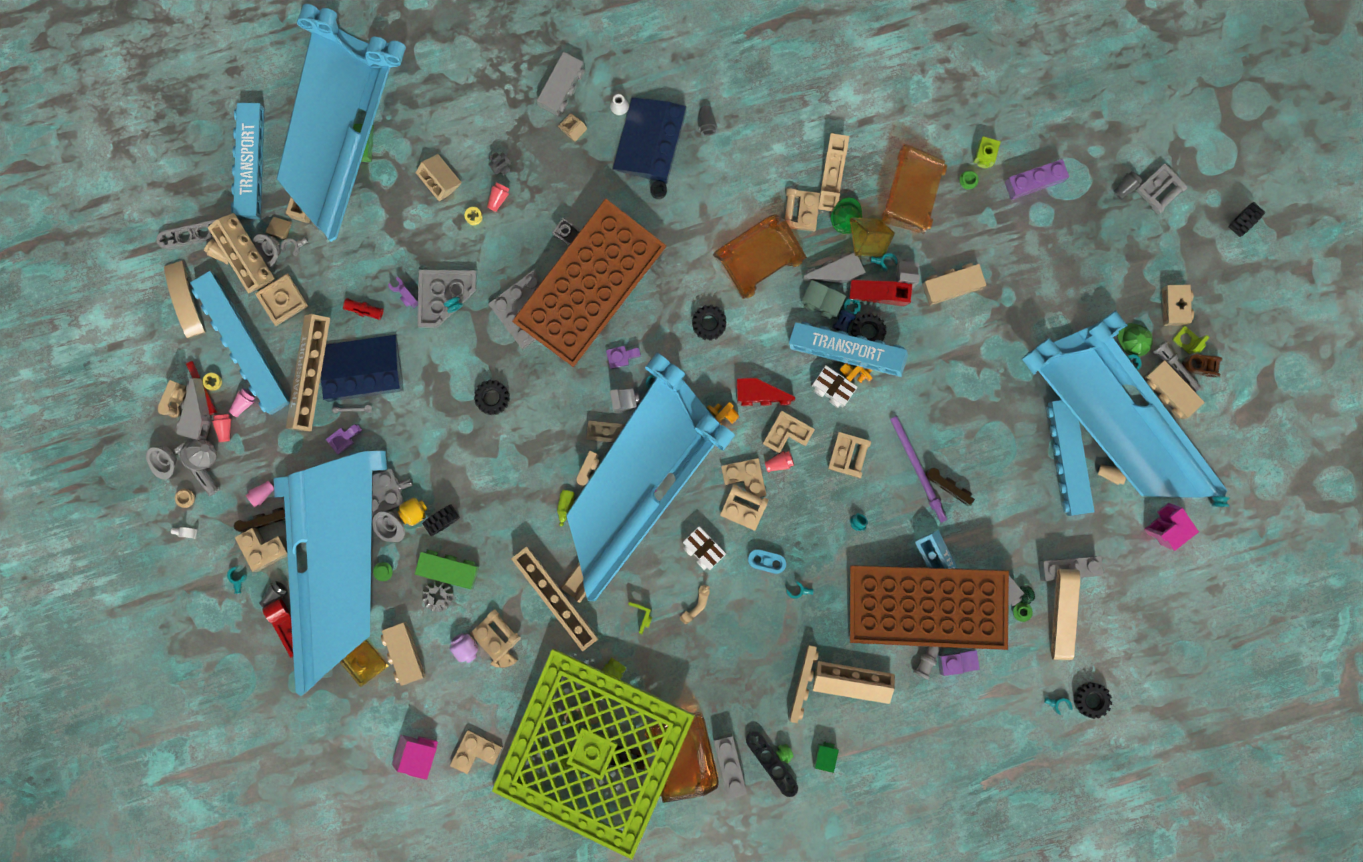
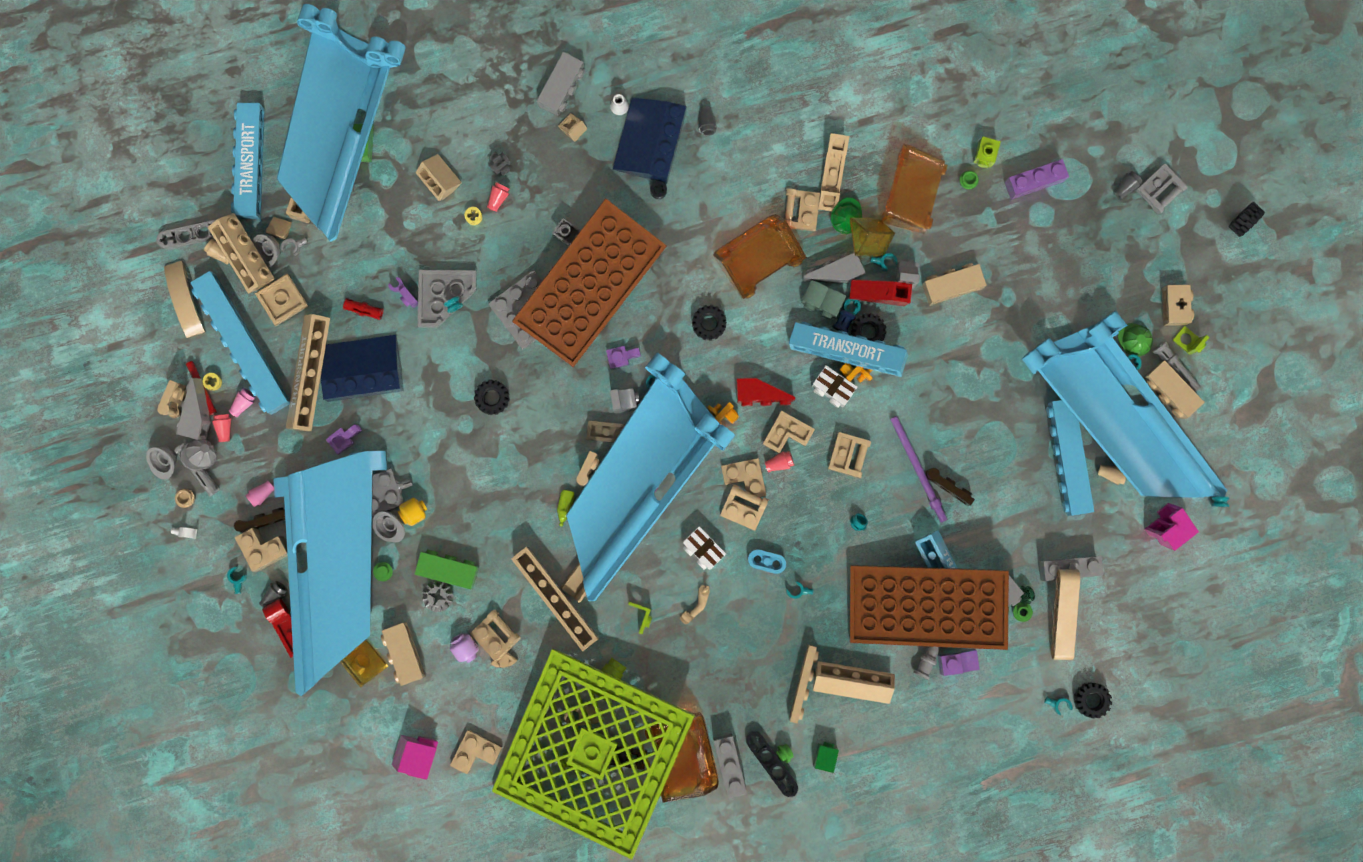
light grey hinge [332,405,372,414] -> none
black tyre [422,504,460,536] -> none
reddish brown piece [1182,354,1223,378] -> none

